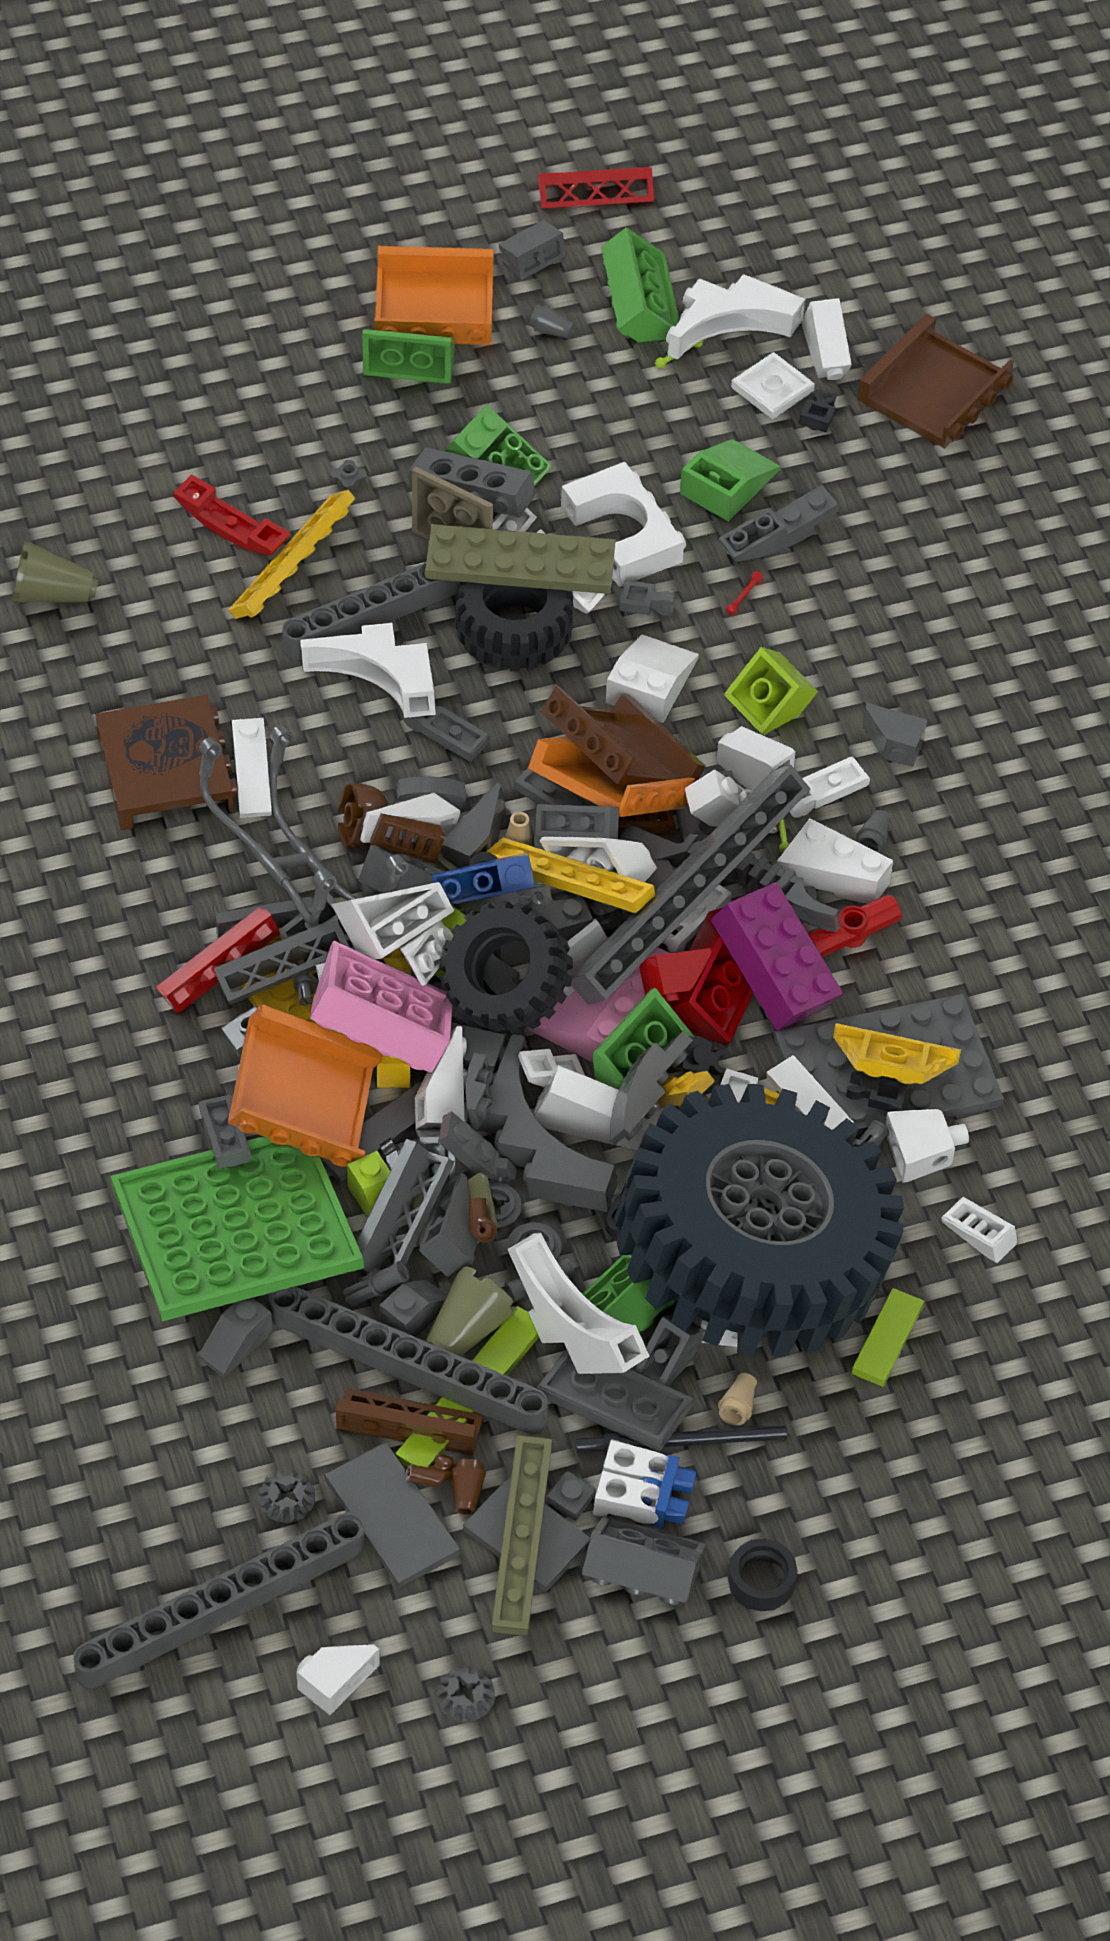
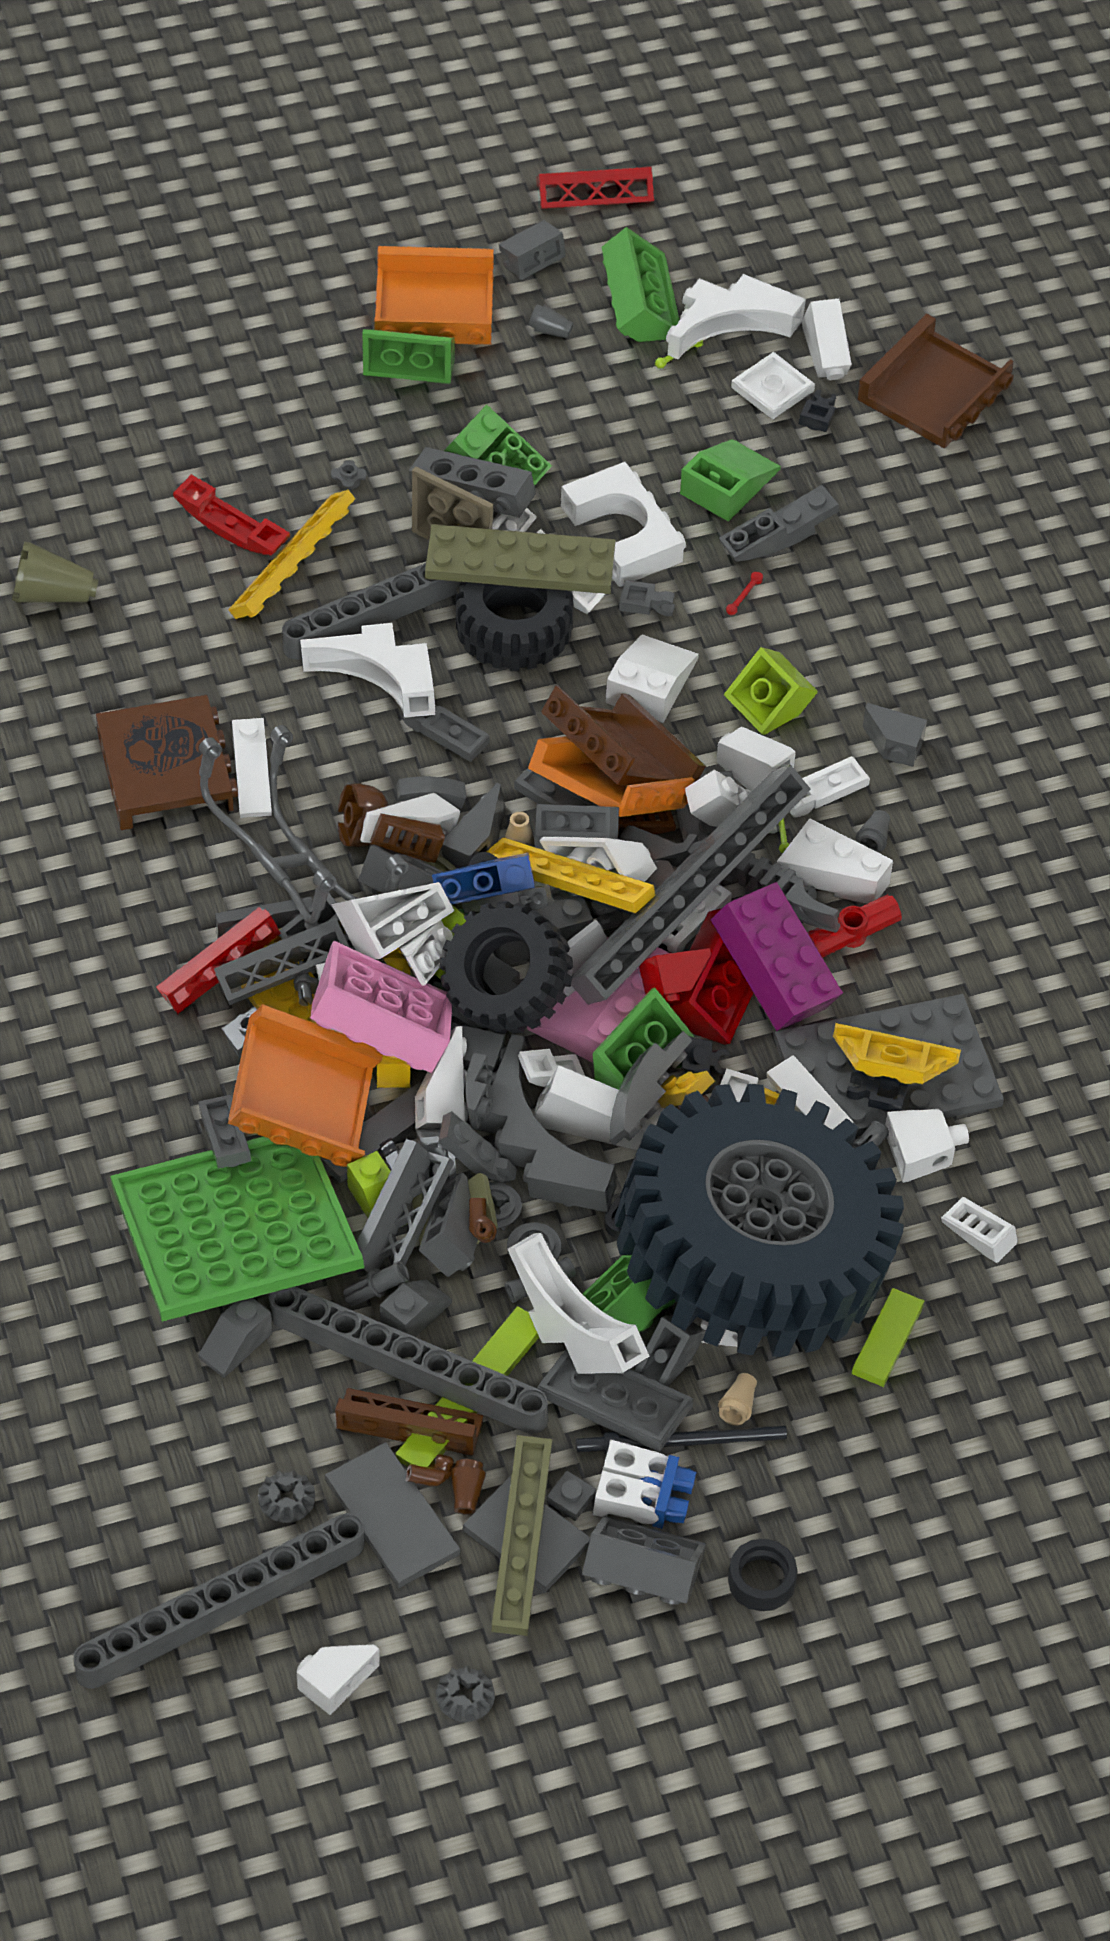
olive cone [426,1266,517,1356] -> none

